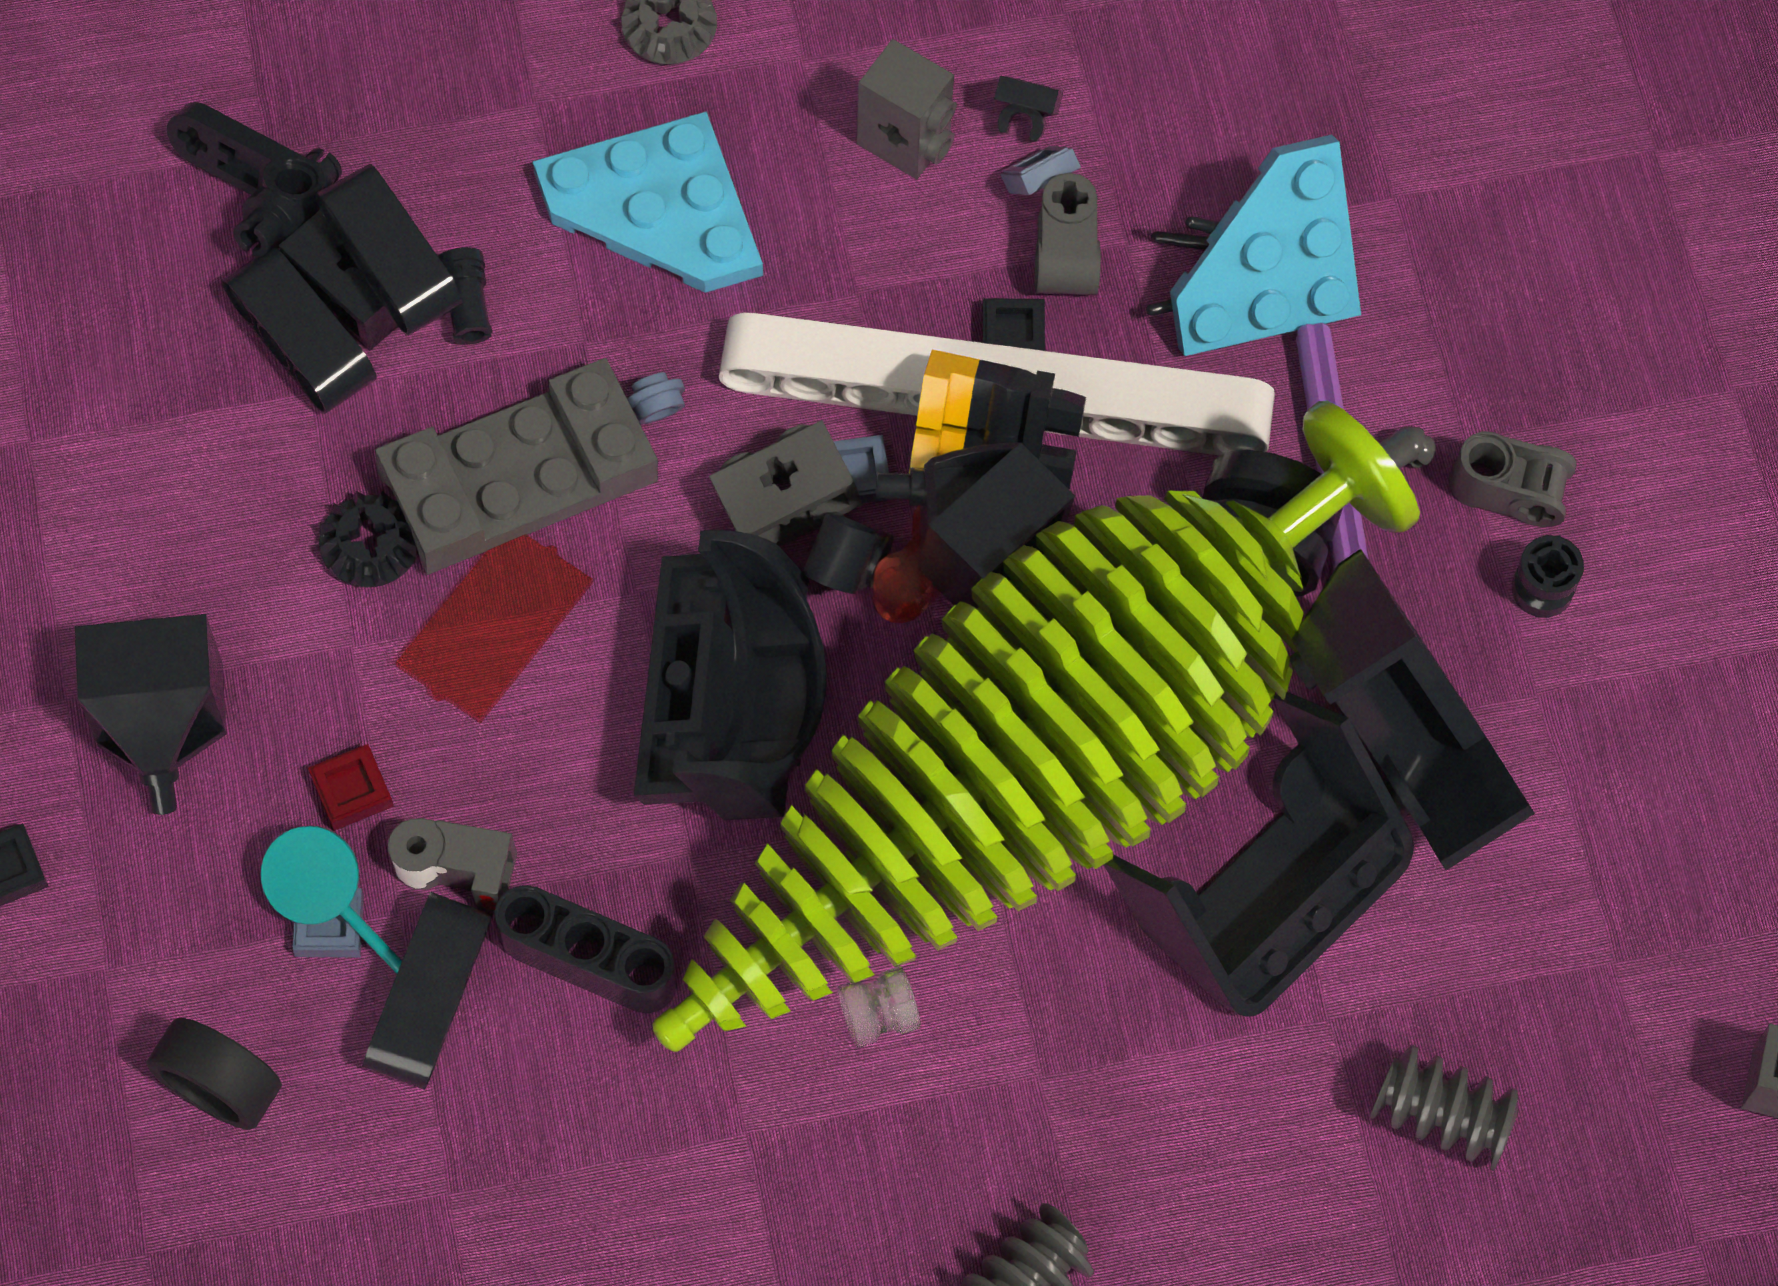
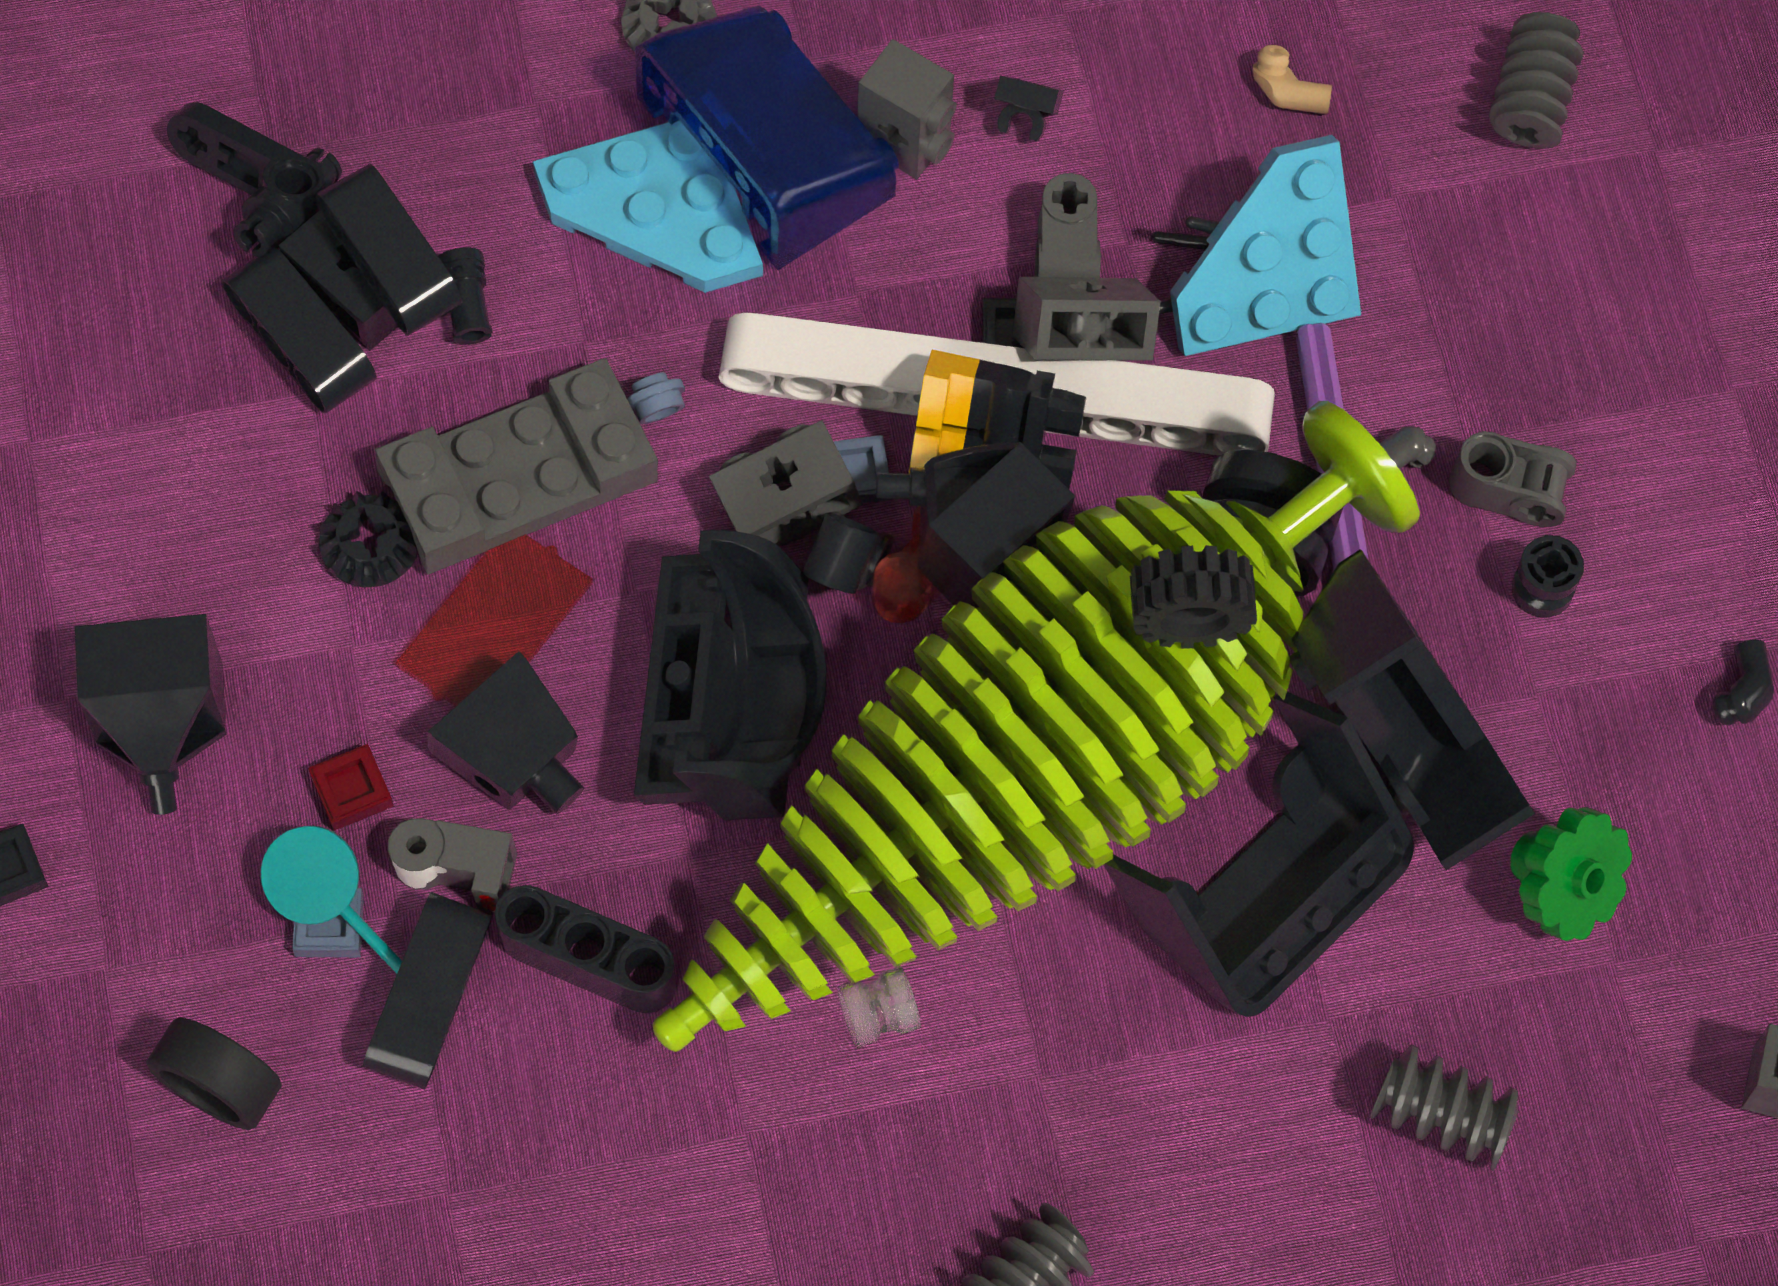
sand blue tile [1000,146,1081,195] -> none
none -> black torso [427,651,584,815]
none -> clear blue windscreen [635,5,899,270]
none -> dark grey brick [1012,277,1161,361]
none -> black tyre [1130,545,1257,649]
none -> tan arm [1253,45,1332,115]
none -> dark grey piece [1489,12,1584,149]
none -> green plant [1510,807,1632,941]
none -> black arm [1713,640,1774,726]

